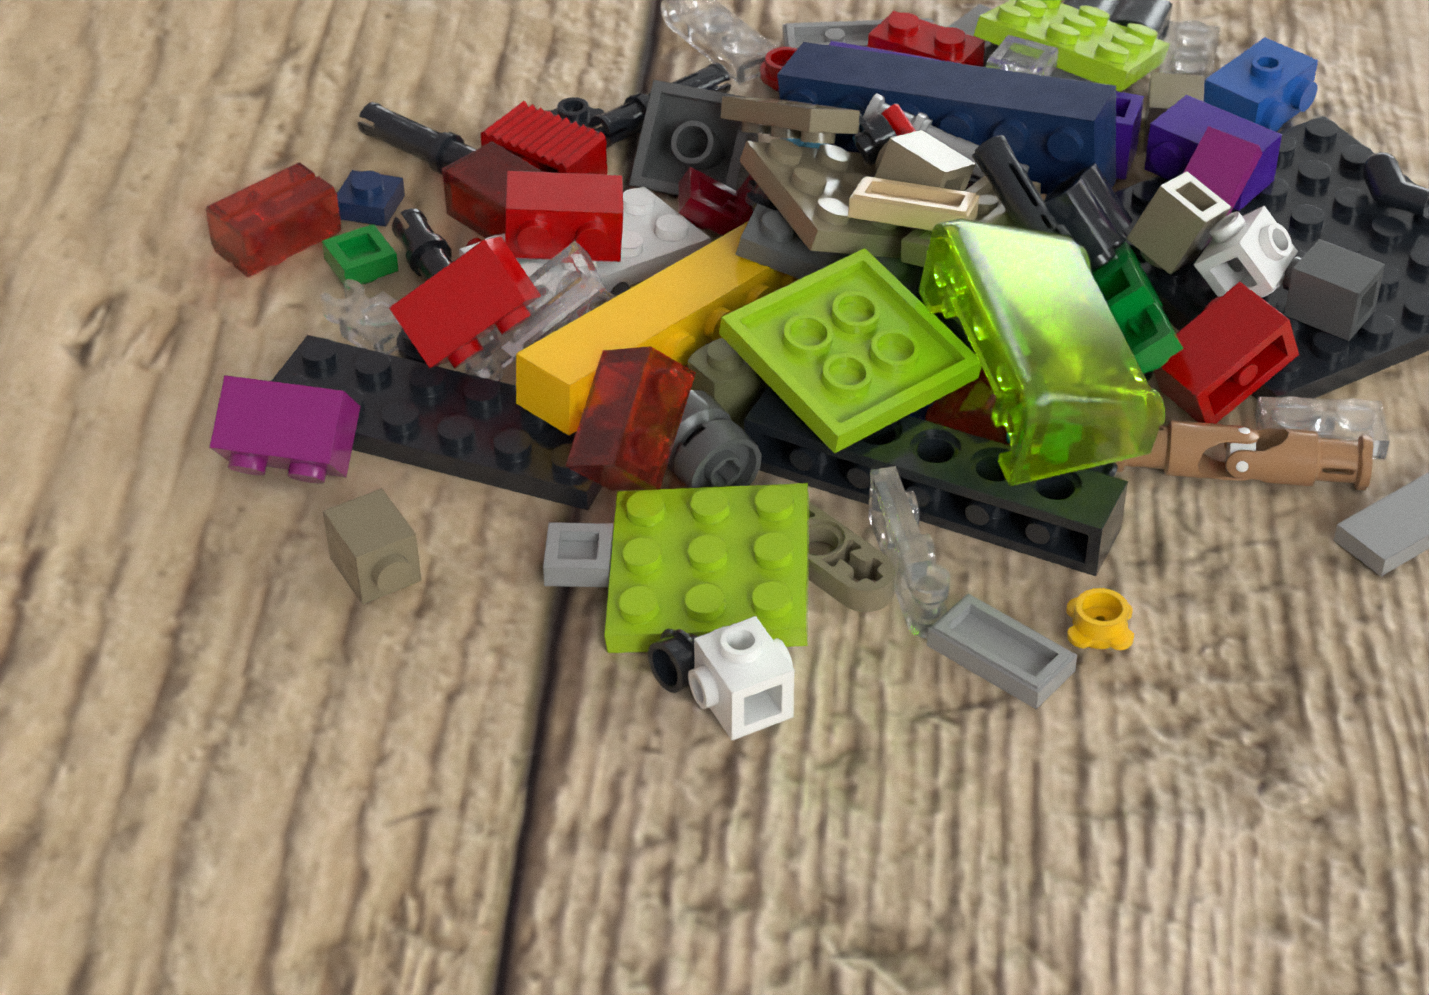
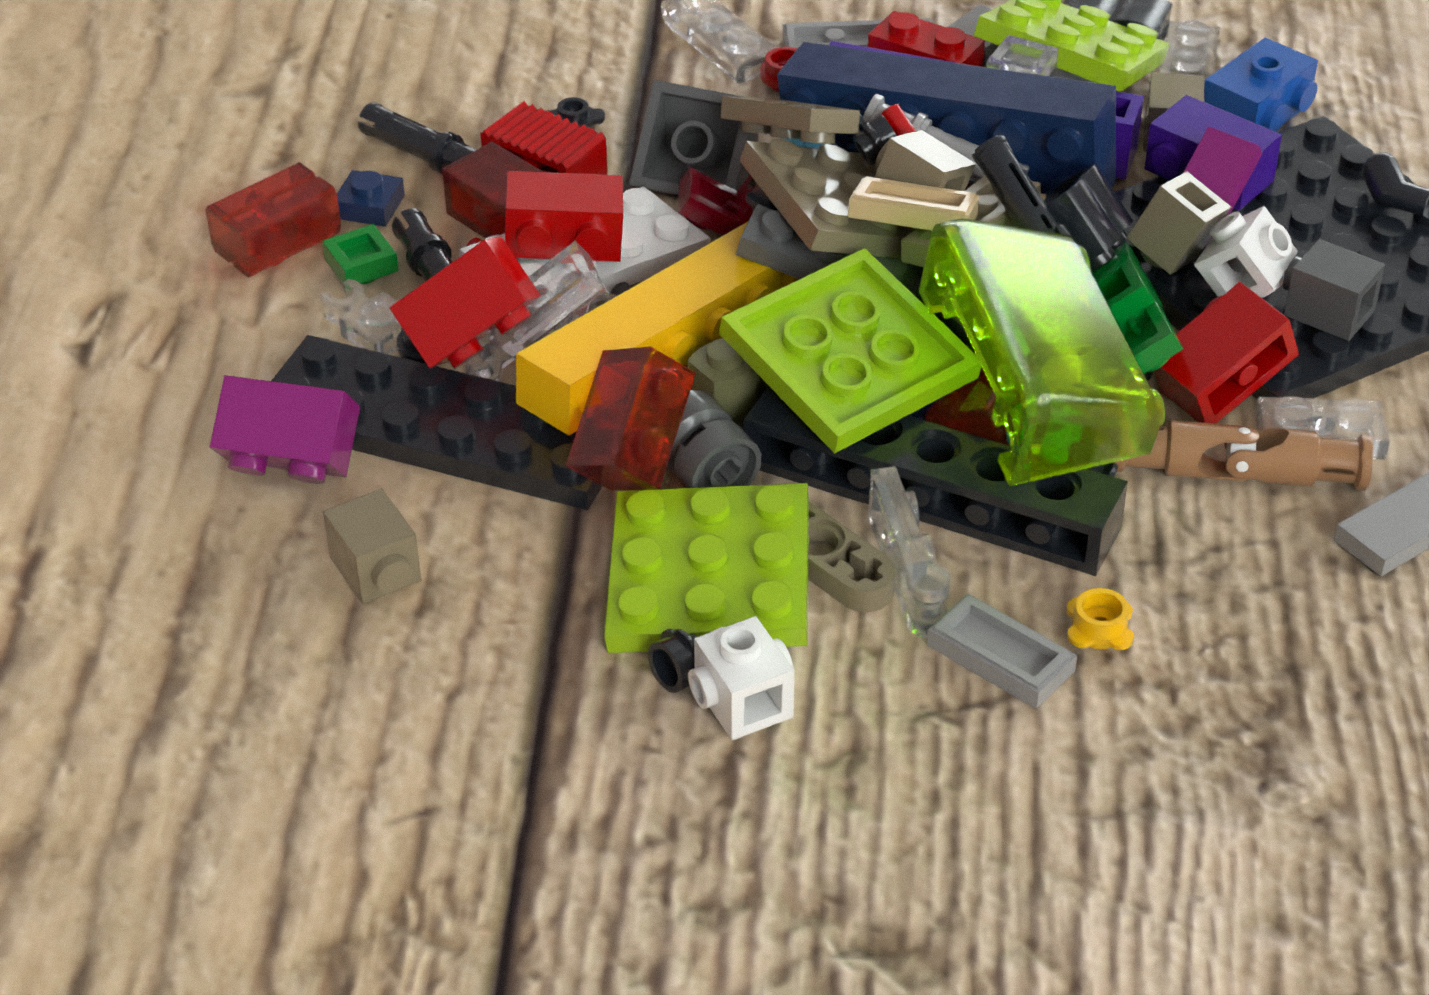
light grey plate [543,522,613,587] -> none
black pin [590,62,731,149] -> none

